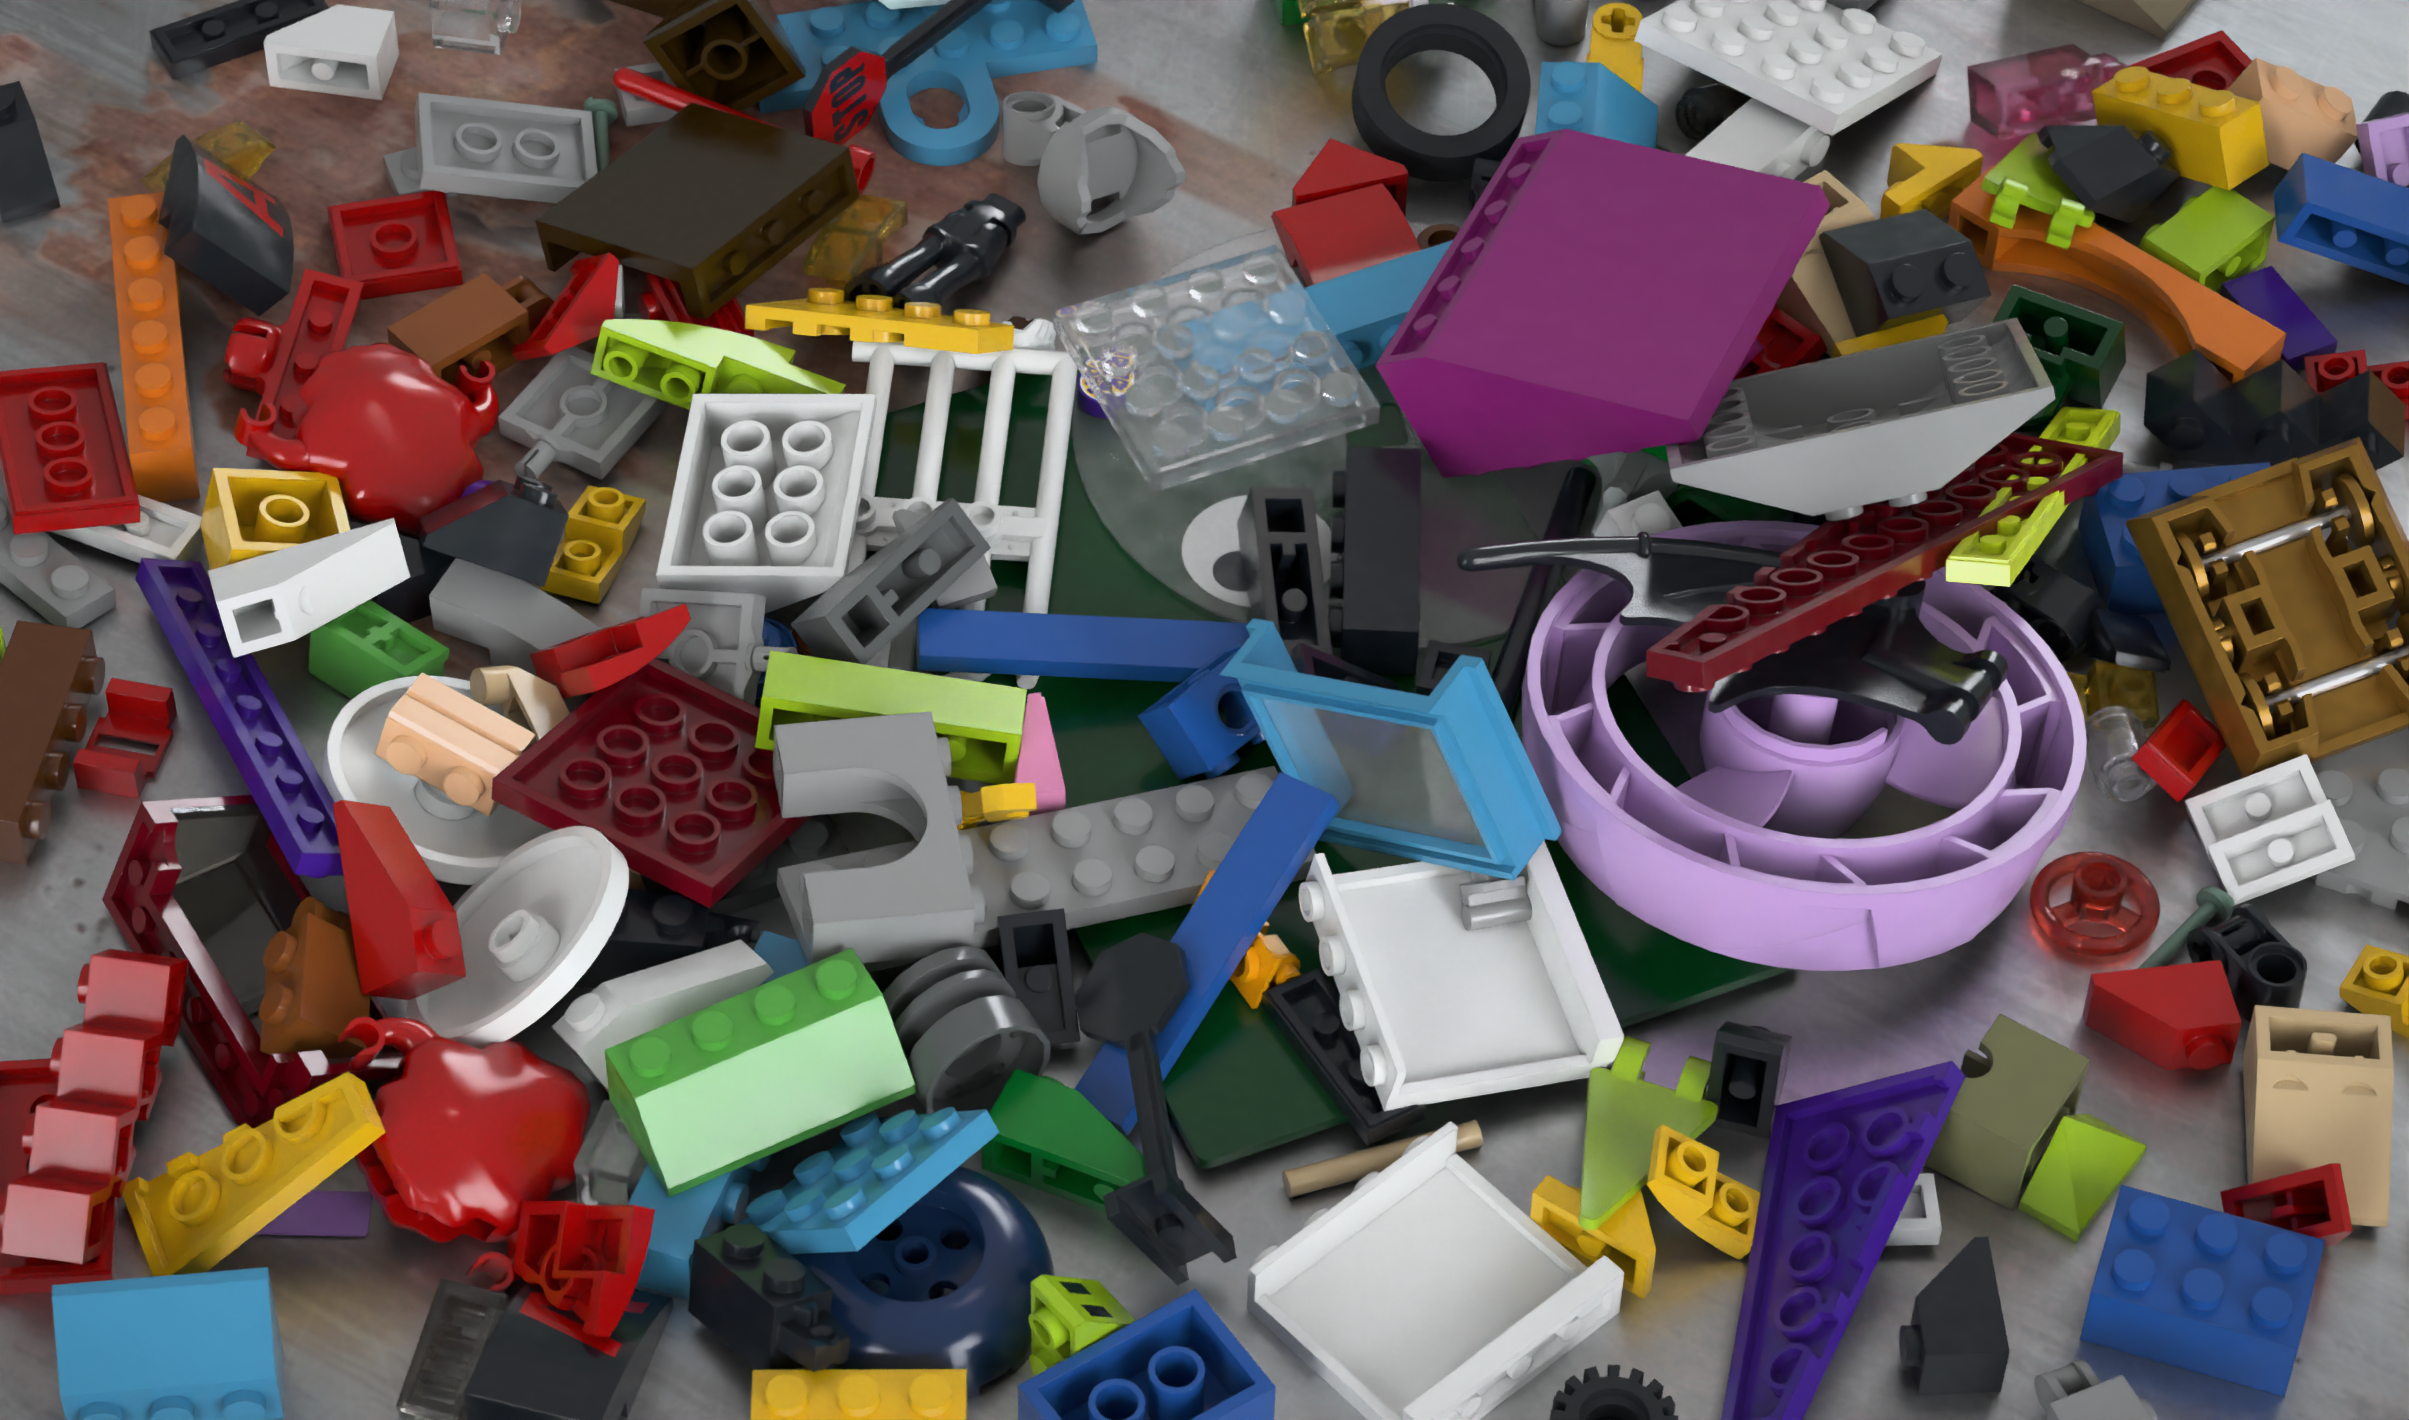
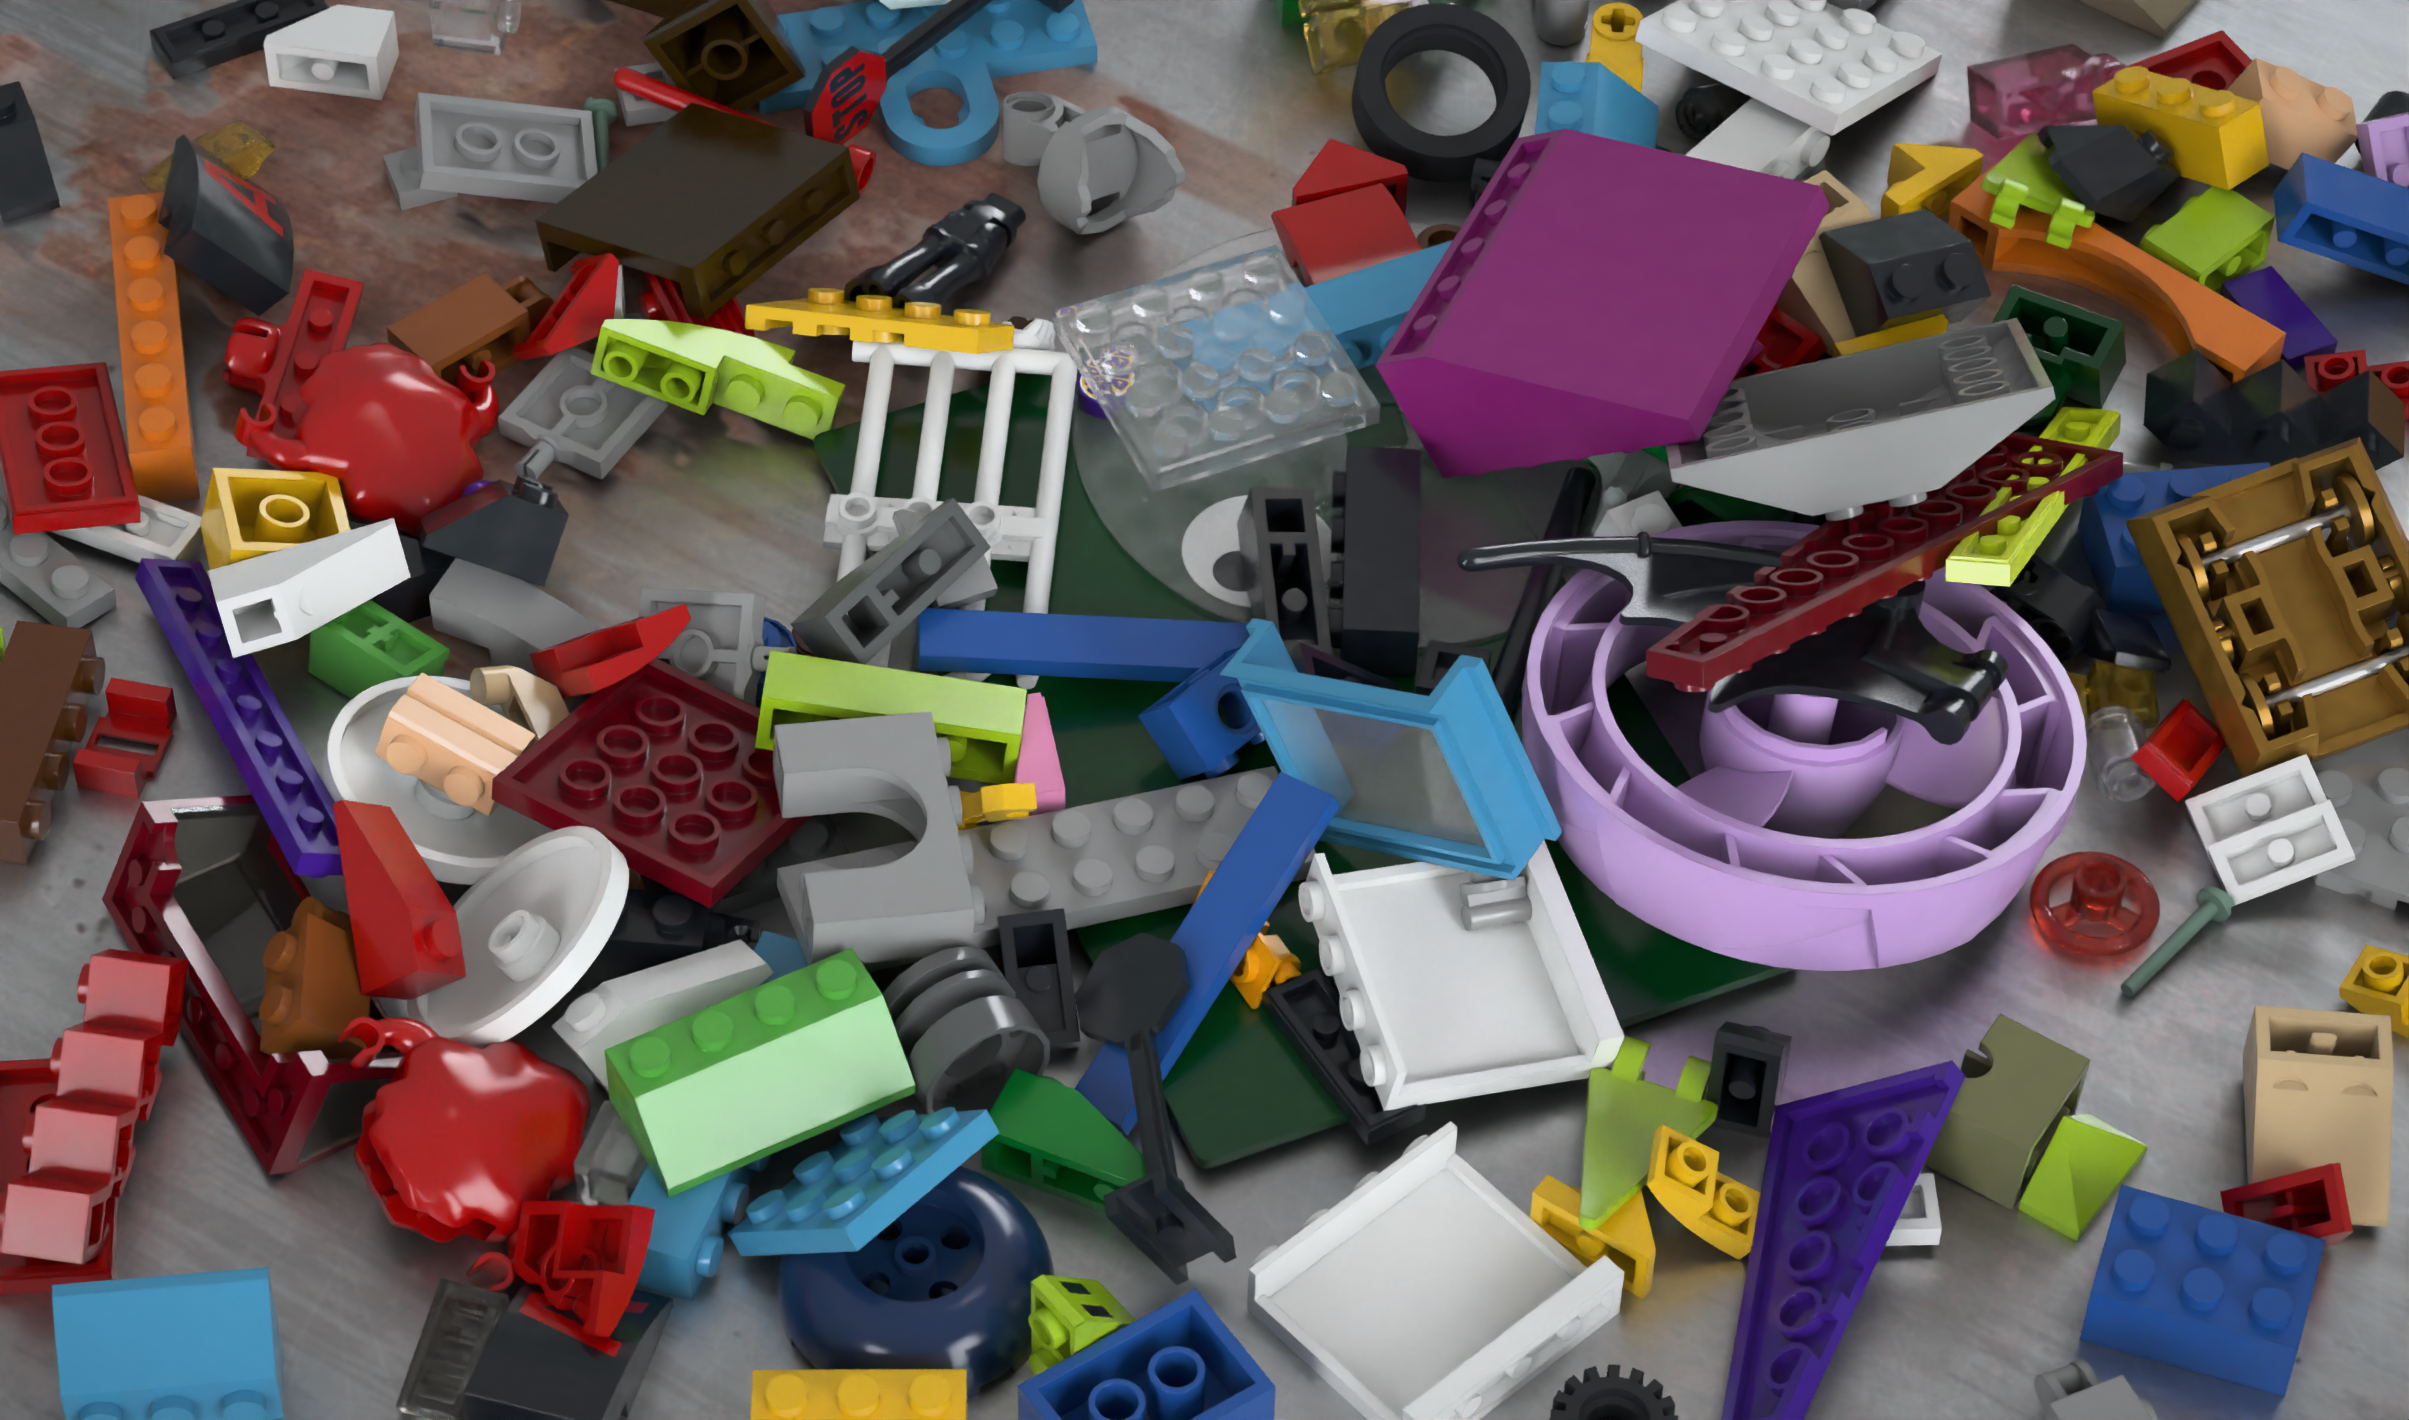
yellow wing [122,1072,385,1277] -> none
medium lavender sticker [255,1191,373,1237] -> none
red tile [327,191,463,300] -> none
yellow slope [541,485,646,604] -> none
white slope [656,394,877,614] -> none
black hinge [688,1222,850,1372] -> none
clear yellow slope [803,194,908,287] -> none
tan bar [1282,1120,1483,1198] -> none
black slope [1899,1237,2010,1395] -> none
red slope [2082,960,2242,1070] -> none
black piece [2187,903,2307,1023] -> none

